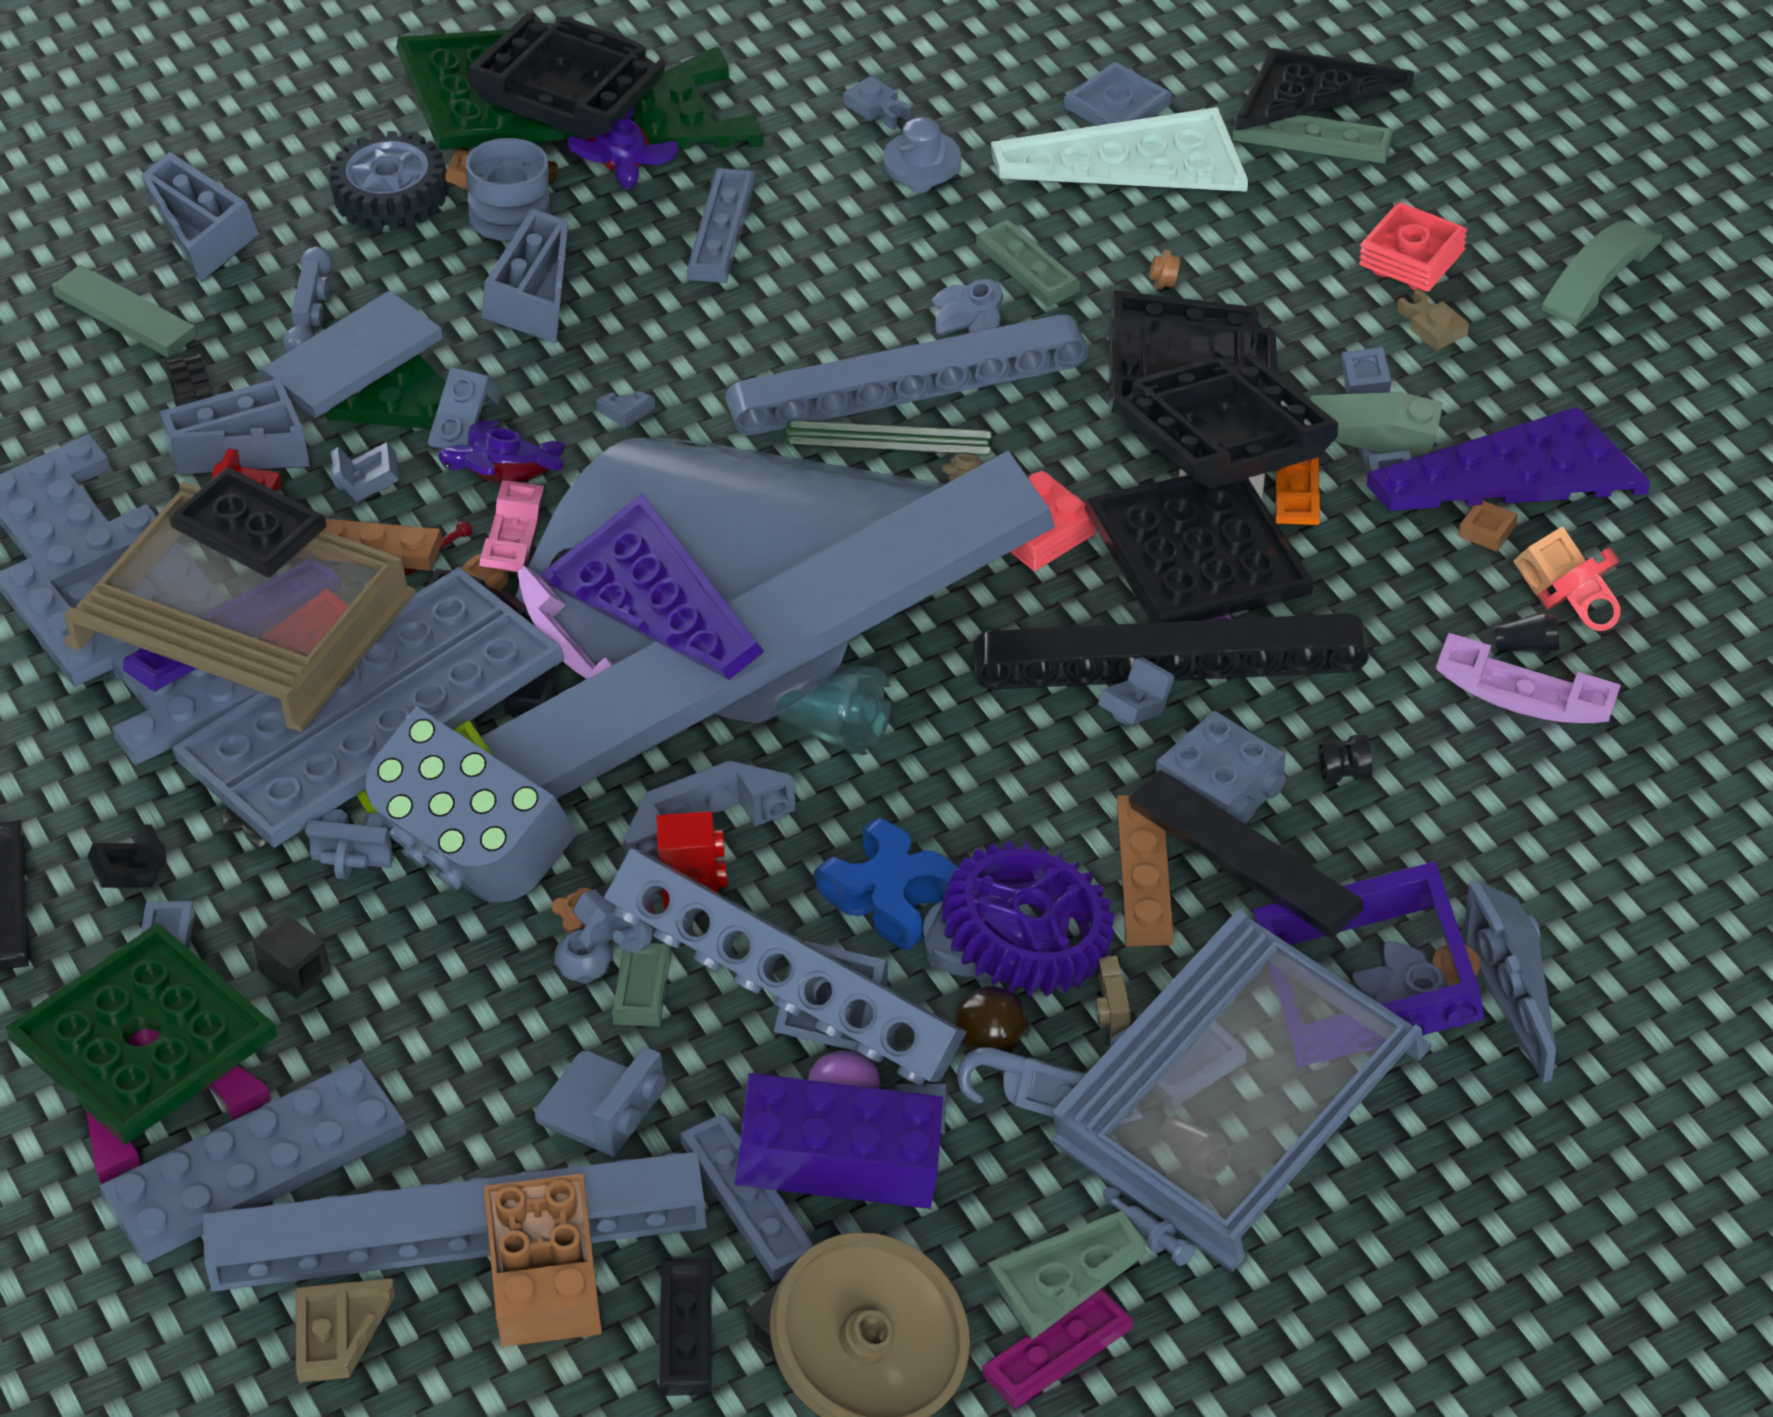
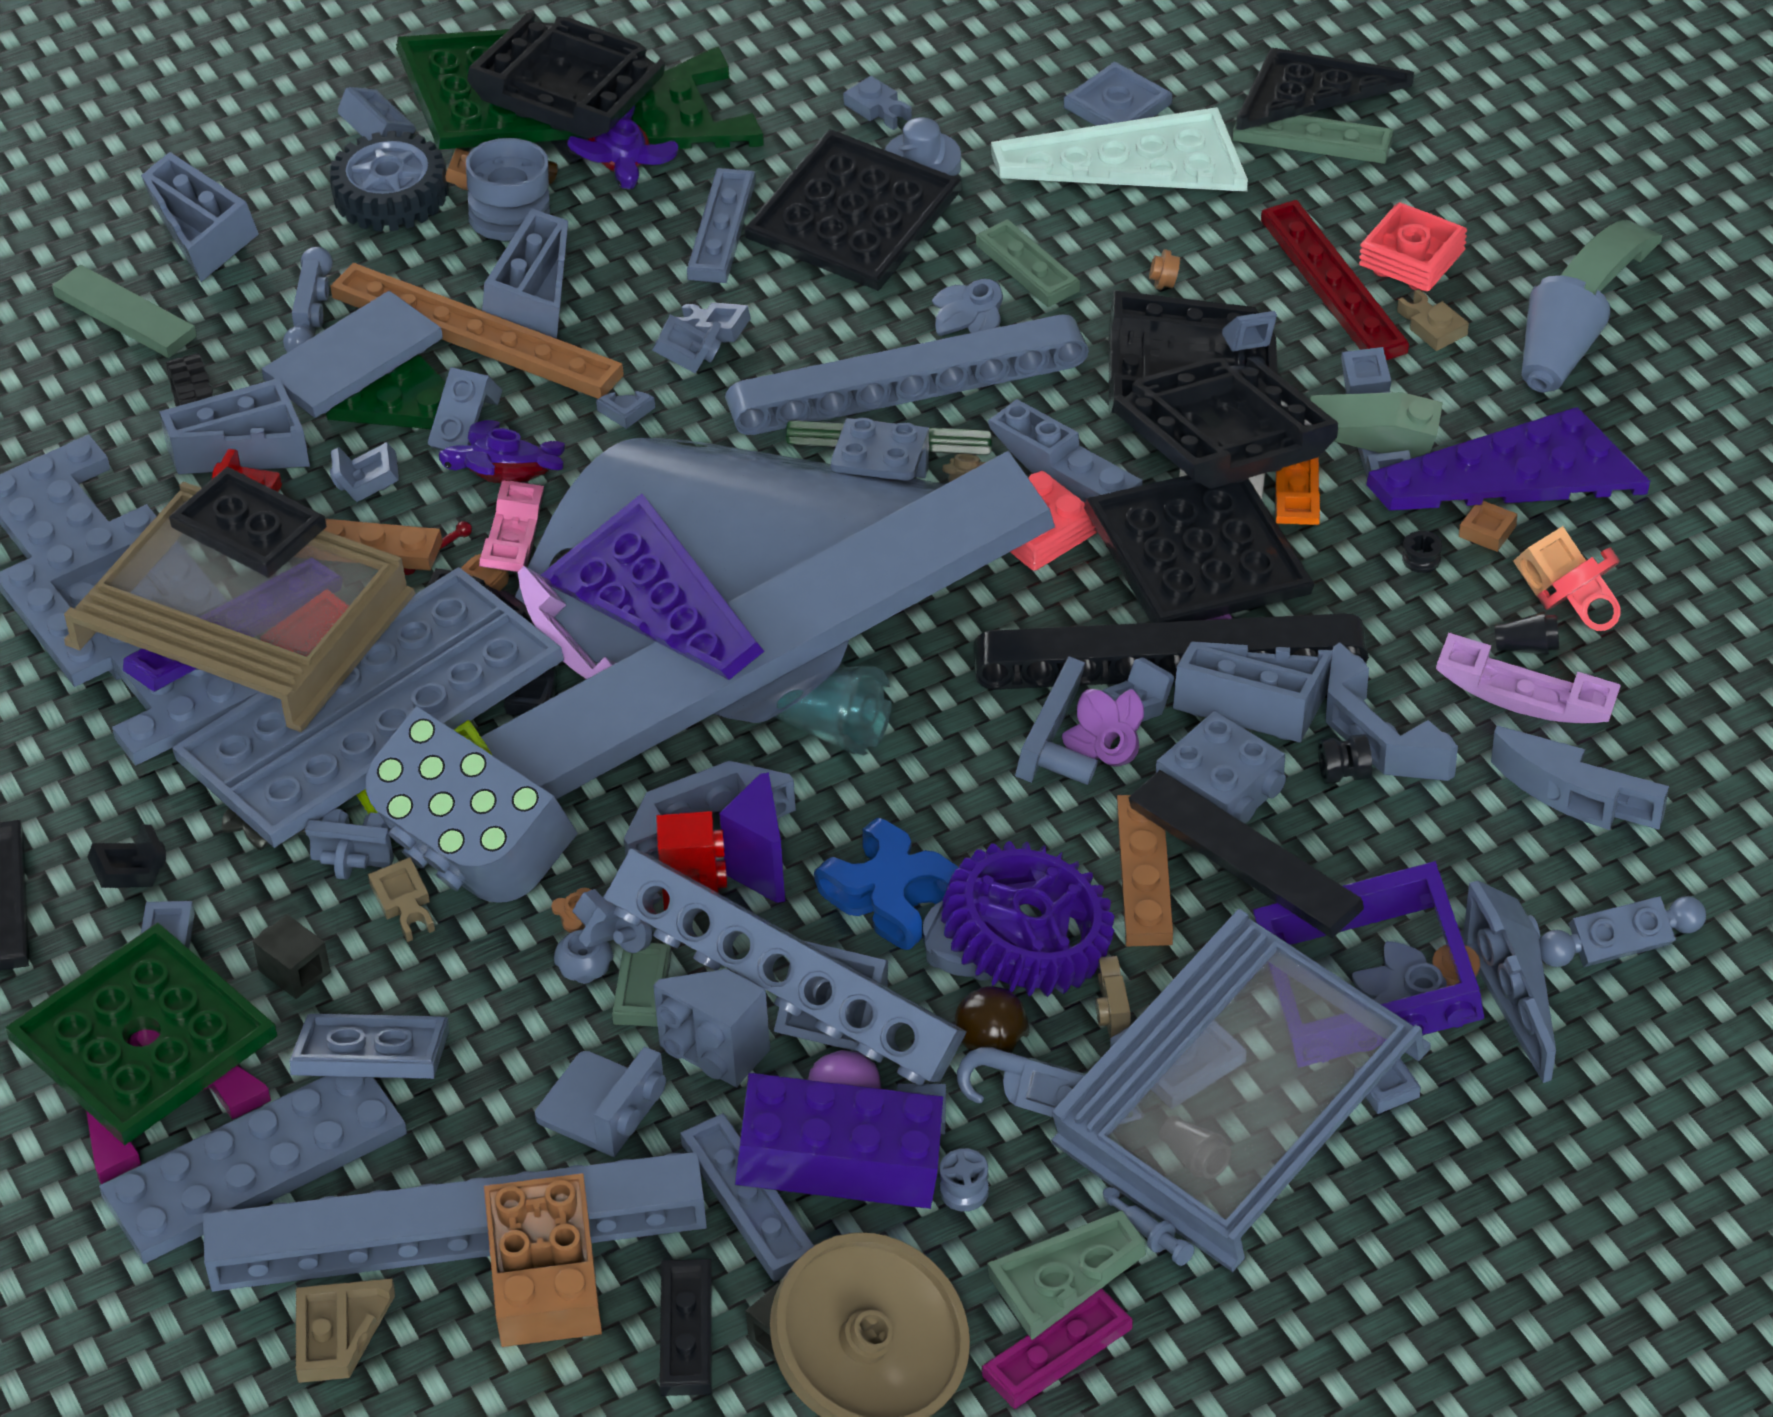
none -> sand blue tile [289,1014,449,1079]
none -> medium nougat plate [330,263,624,399]
none -> sand blue slope [338,87,416,140]
none -> dark tan plate [368,857,435,942]
none -> sand blue bracket [652,314,722,373]
none -> sand blue slope [653,969,770,1088]
none -> sand blue plate [676,302,751,343]
none -> dark purple slope [720,772,785,903]
none -> black tile [744,129,962,291]
none -> sand blue bracket [831,418,929,481]
none -> sand blue wheel [940,1148,989,1211]
none -> sand blue slope [988,399,1142,503]
none -> sand blue piece [1015,656,1098,785]
none -> medium lavender plate [1062,689,1144,767]
none -> sand blue wedge [1173,642,1333,743]
none -> sand blue slope [1222,311,1277,351]
none -> dark red tile [1261,200,1409,360]
none -> sand blue slope [1326,643,1458,781]
none -> sand blue tile [1354,1058,1421,1114]
none -> black bush [1402,531,1442,573]
none -> sand blue slope [1491,725,1669,830]
none -> sand blue cone [1521,275,1611,393]
none -> sand blue plate [1539,896,1706,967]

